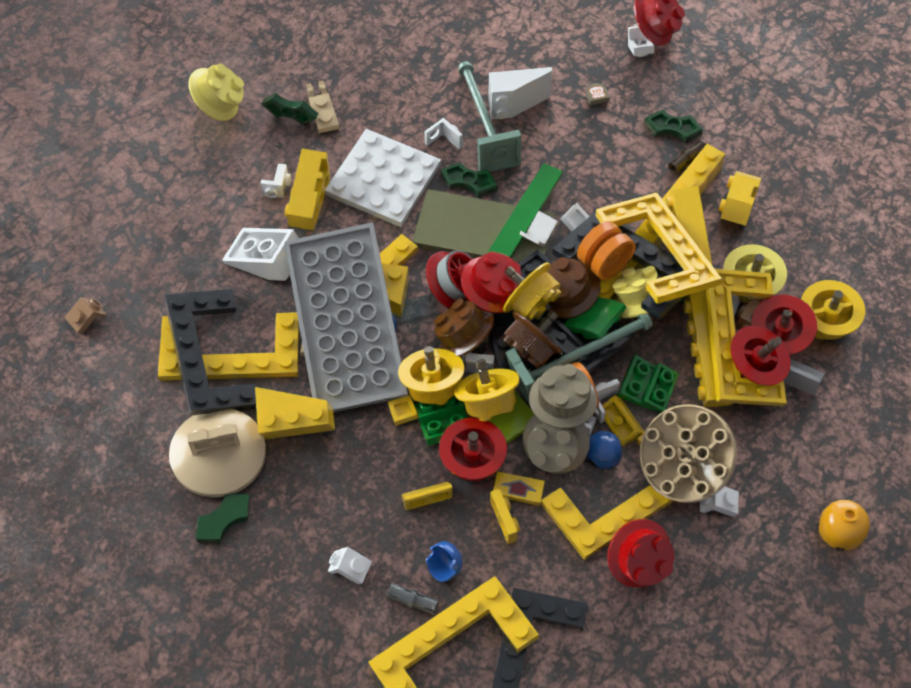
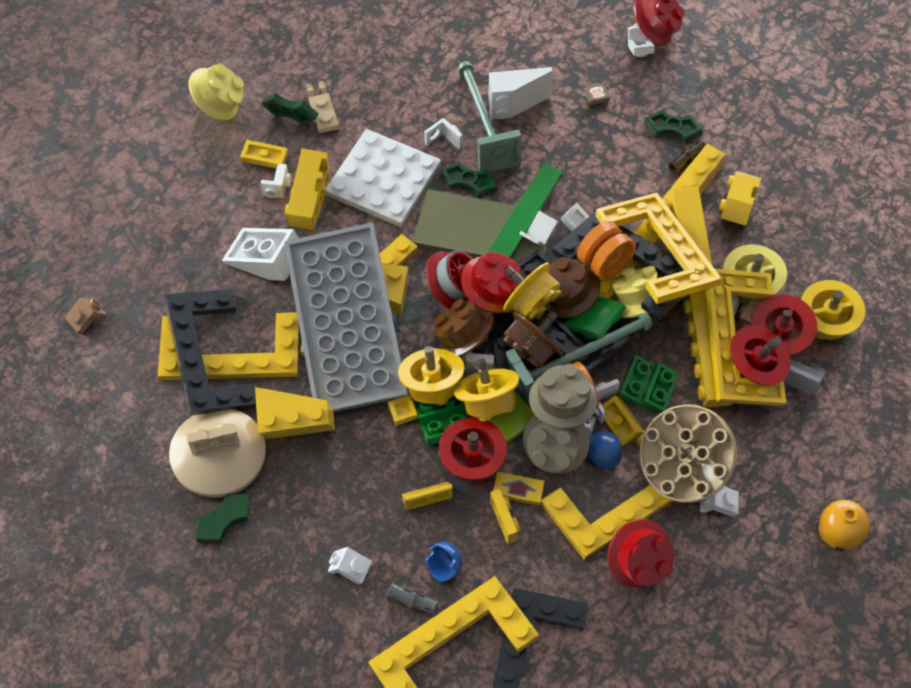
none -> yellow plate [240,140,288,169]

